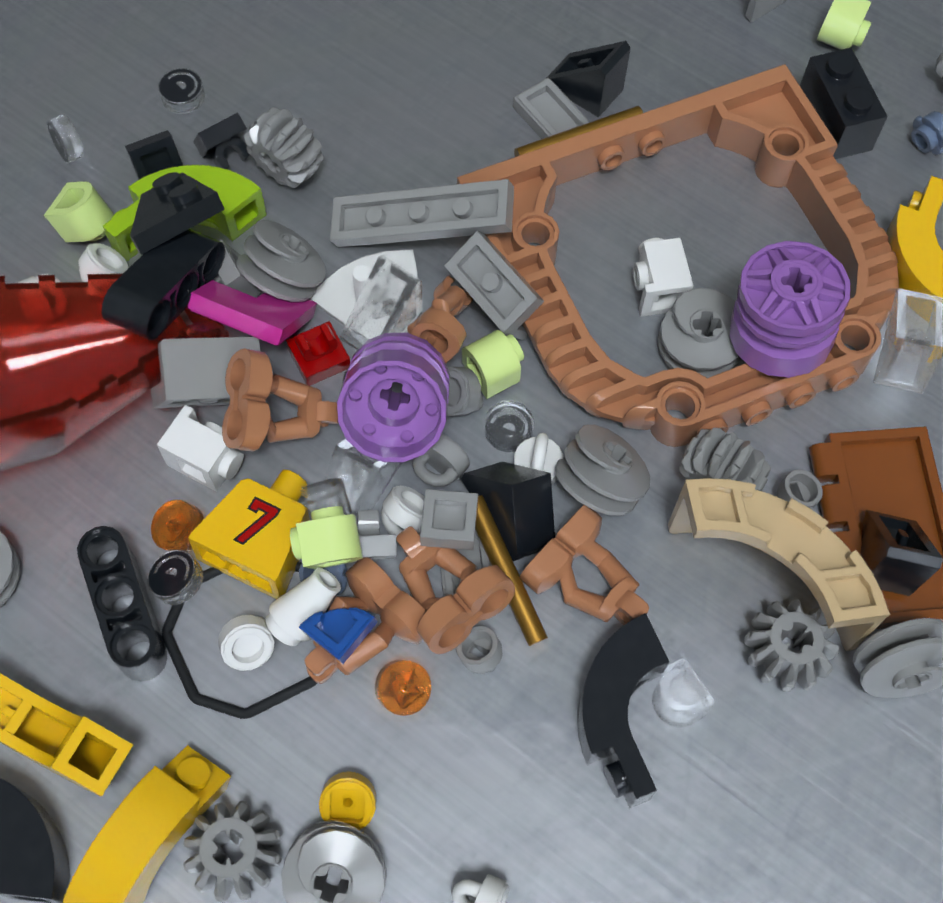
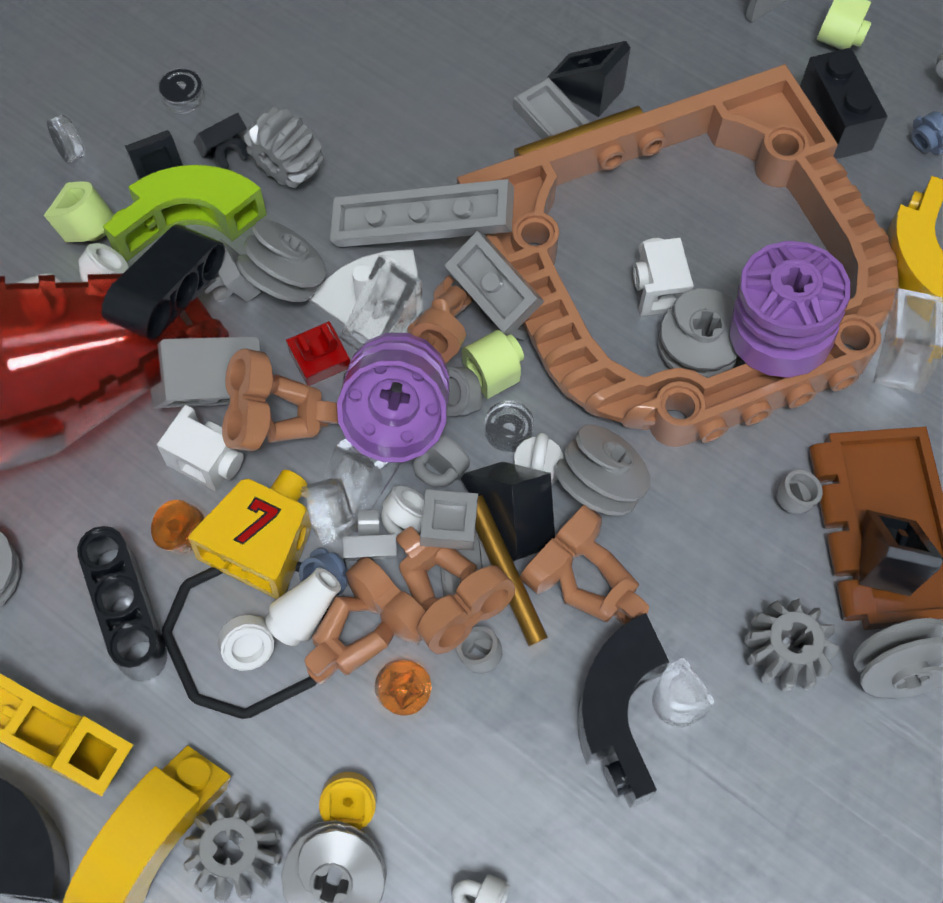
black wing [130,172,225,255] -> none
tile [147,550,203,605] -> none
dark pink tile [188,280,317,346] -> none
yellowish green plate [290,506,363,569] -> none
blue tile [299,607,378,664] -> none
tan panel [668,478,890,651] -> none
light grey gear [679,428,771,491] -> none

